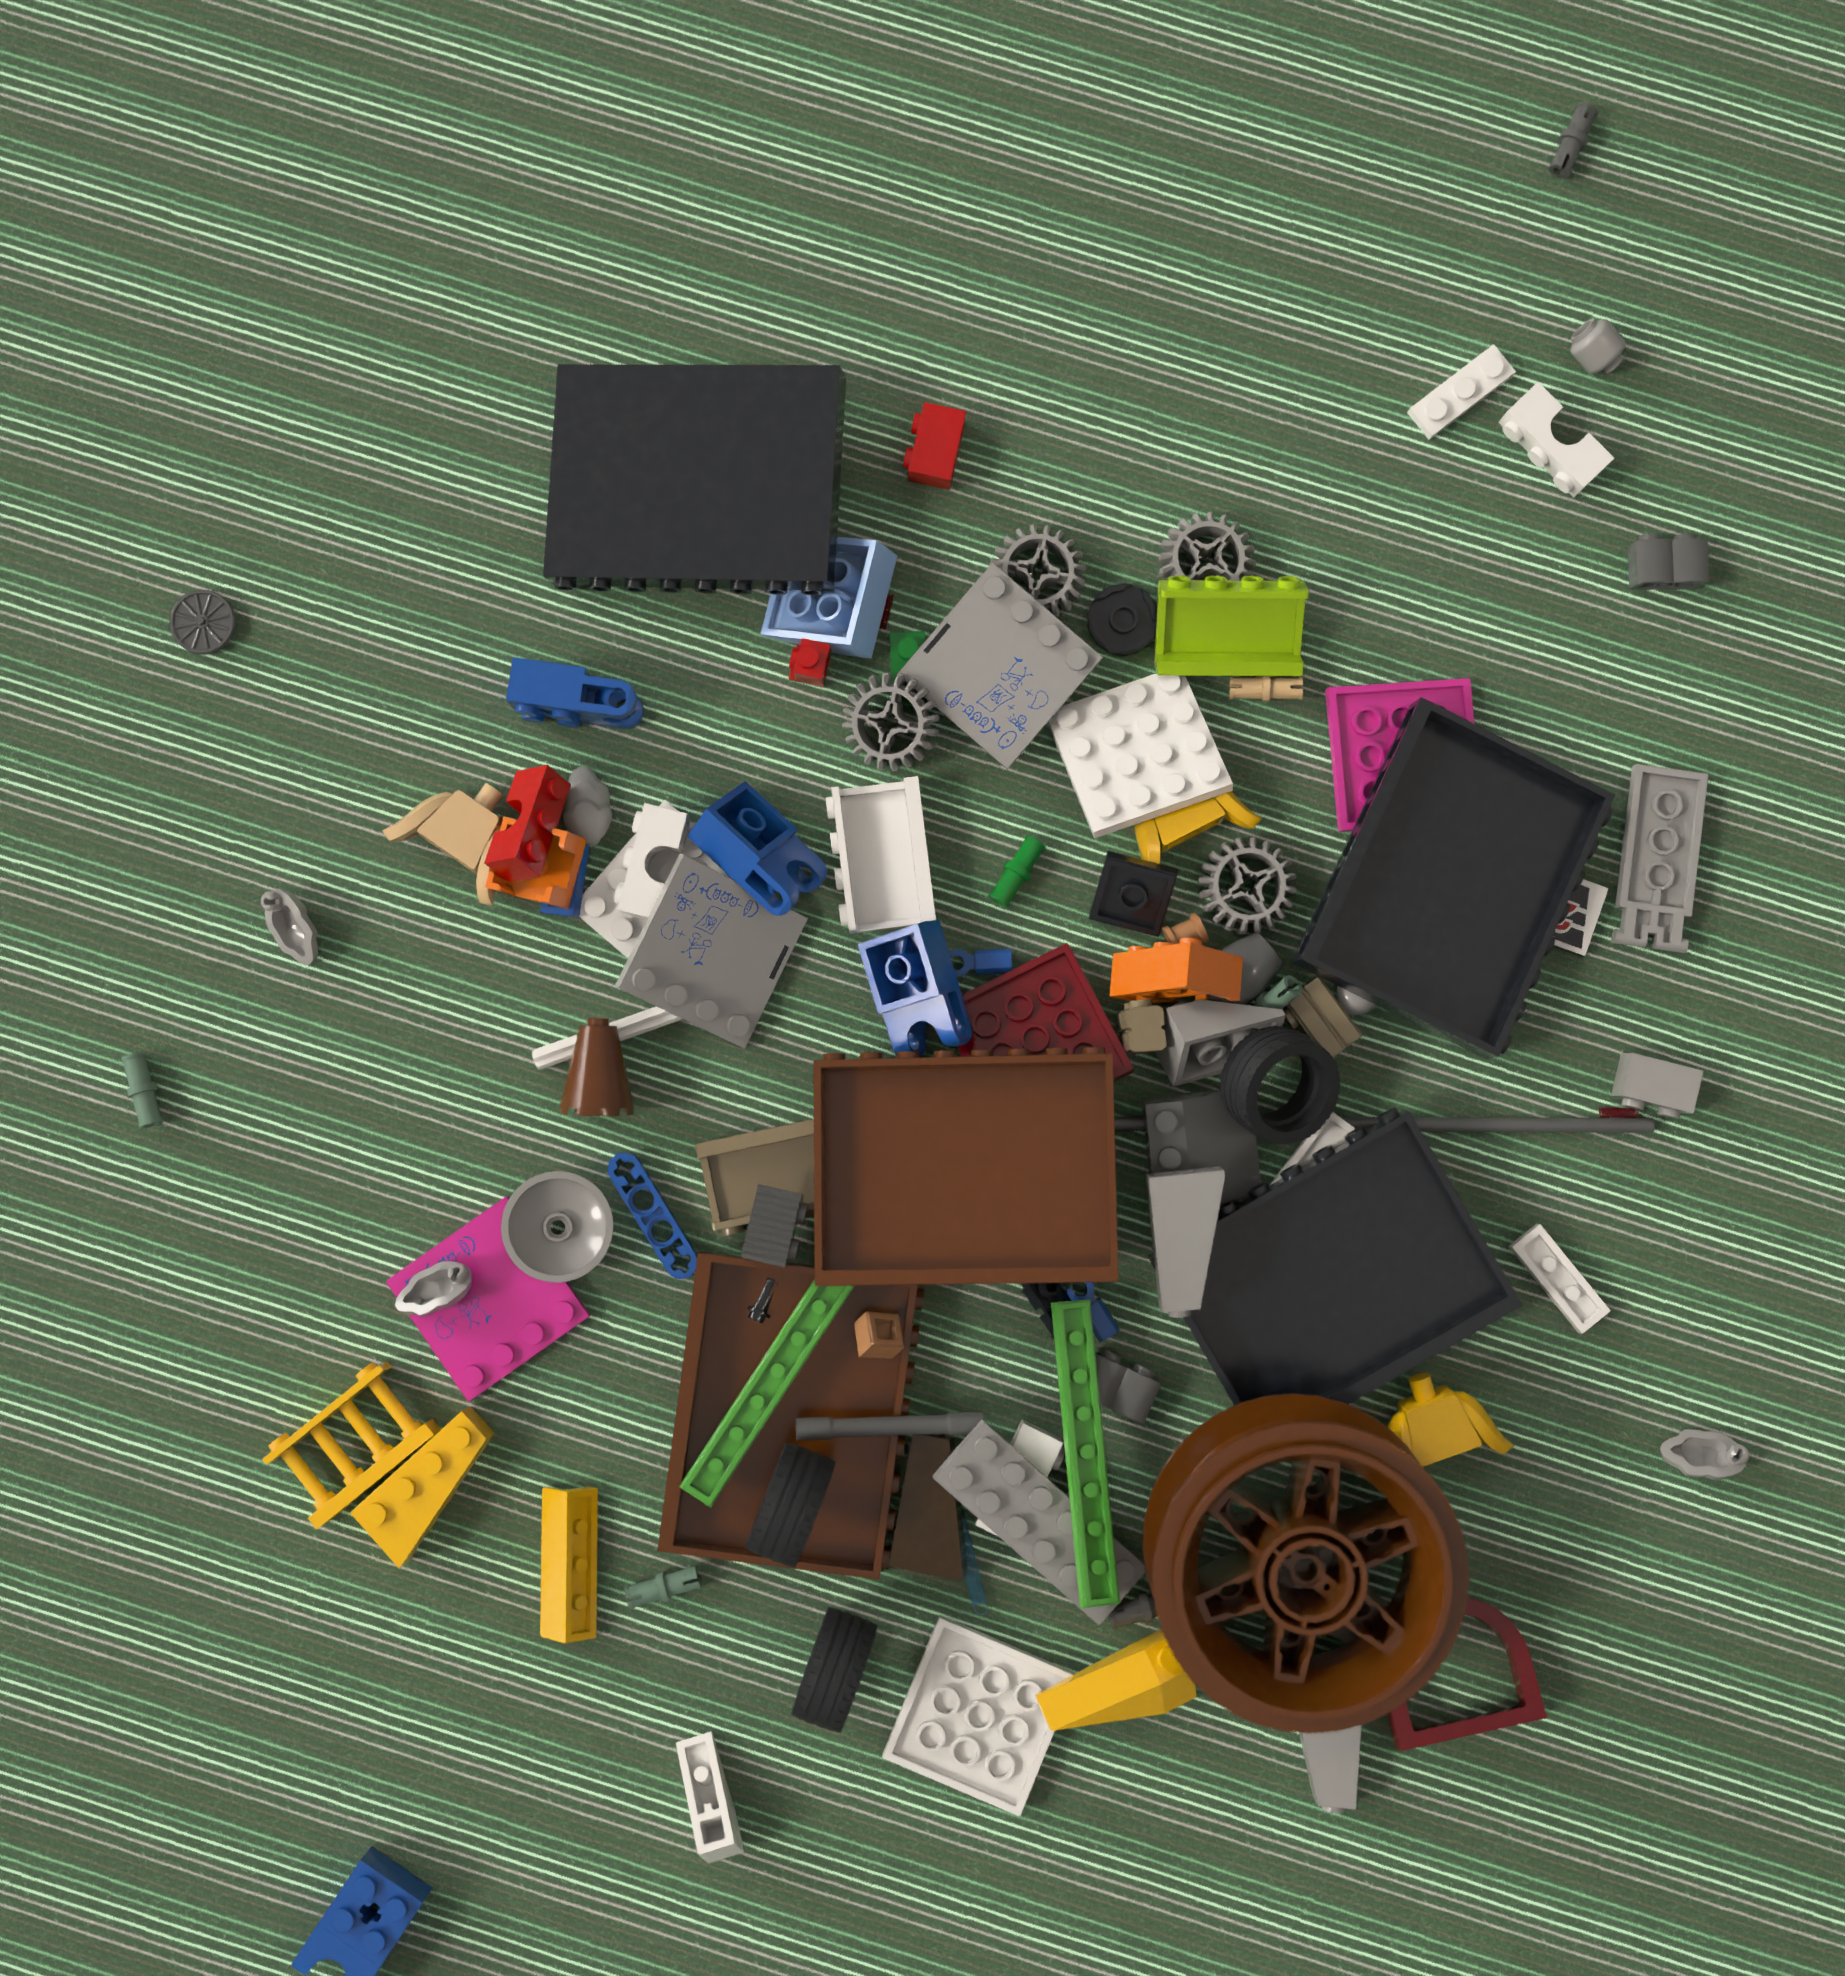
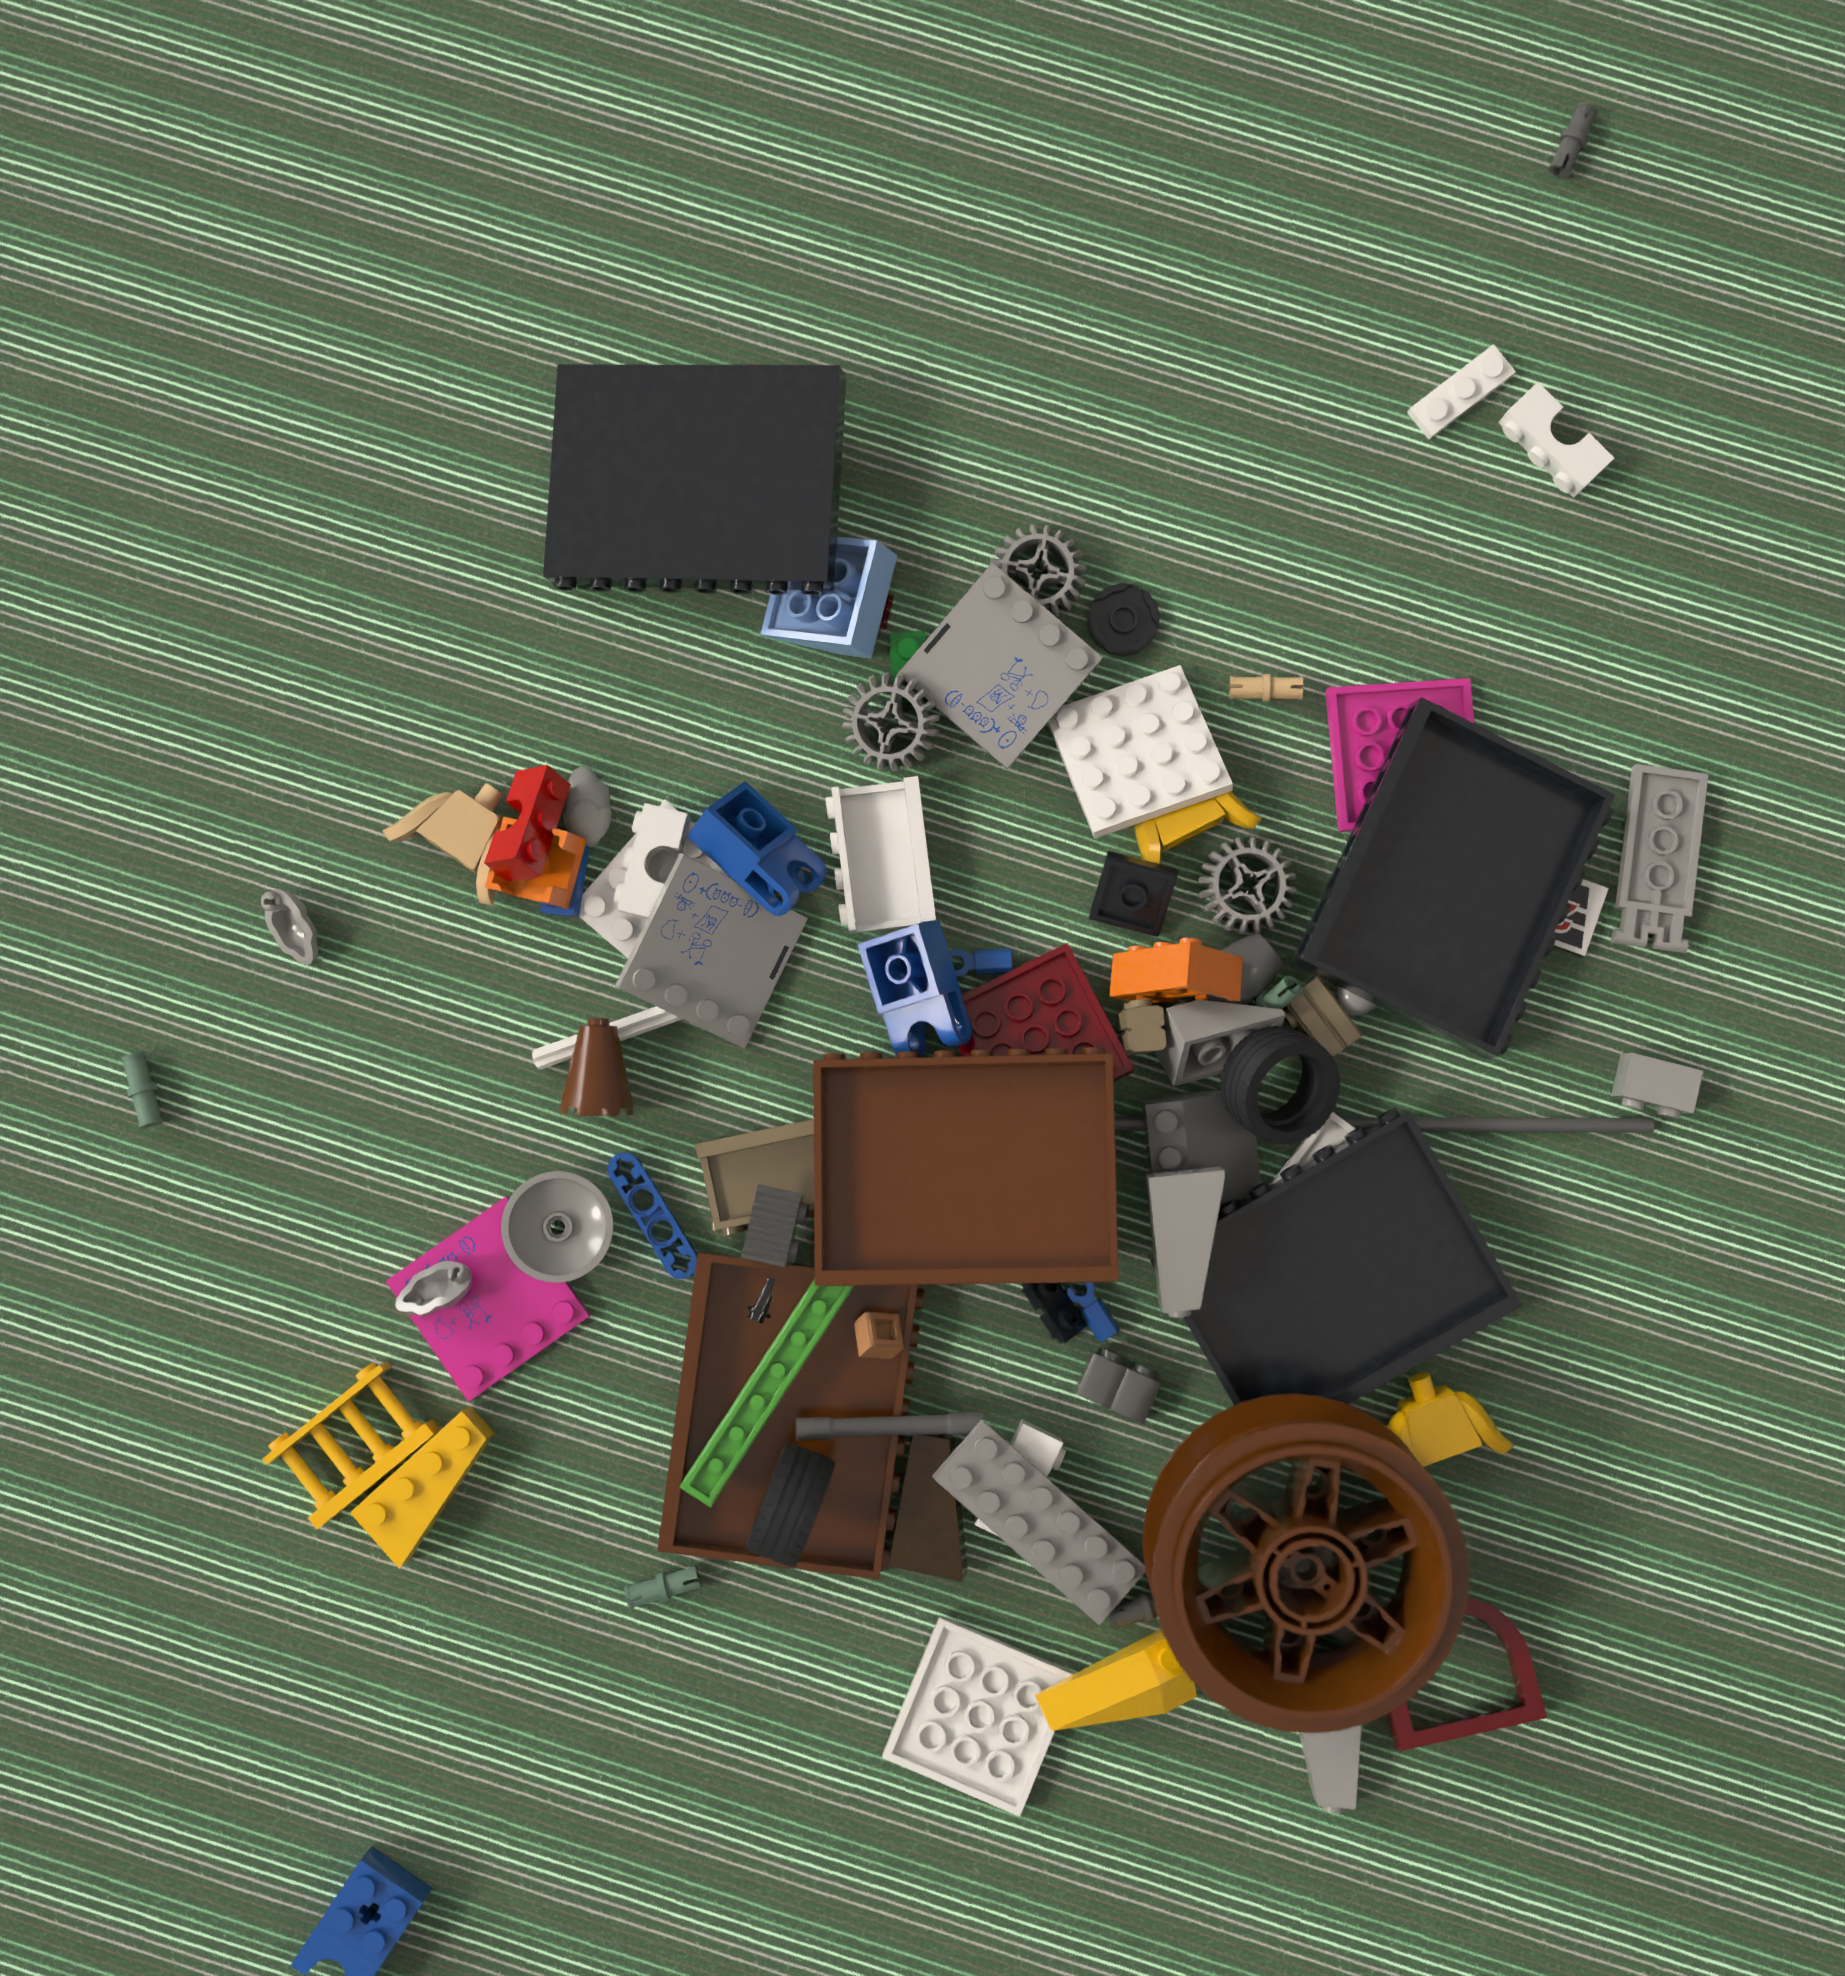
dark grey wheel [169,590,236,655] -> none
blue brick [506,657,644,729] -> none
yellow panel [540,1487,598,1644] -> none
white slope [676,1732,744,1863] -> none
red brick [789,638,832,688] -> none
black tyre [791,1607,878,1733] -> none
red brick [903,402,966,490] -> none
dark azure piece [962,1509,988,1615] -> none
green pin [988,835,1046,908] -> none
bright green tile [1051,1299,1120,1608] -> none
lime panel [1154,575,1309,676] -> none
light grey gear [1158,511,1256,581] -> none
medium nougat bush [1162,912,1209,944] -> none
white plate [1508,1224,1610,1334] -> none
light grey head [1570,318,1626,374] -> none
dark red leg [1599,1107,1638,1118] -> none
dark grey brick [1628,533,1710,590] -> none
light grey arm [1660,1429,1749,1480] -> none

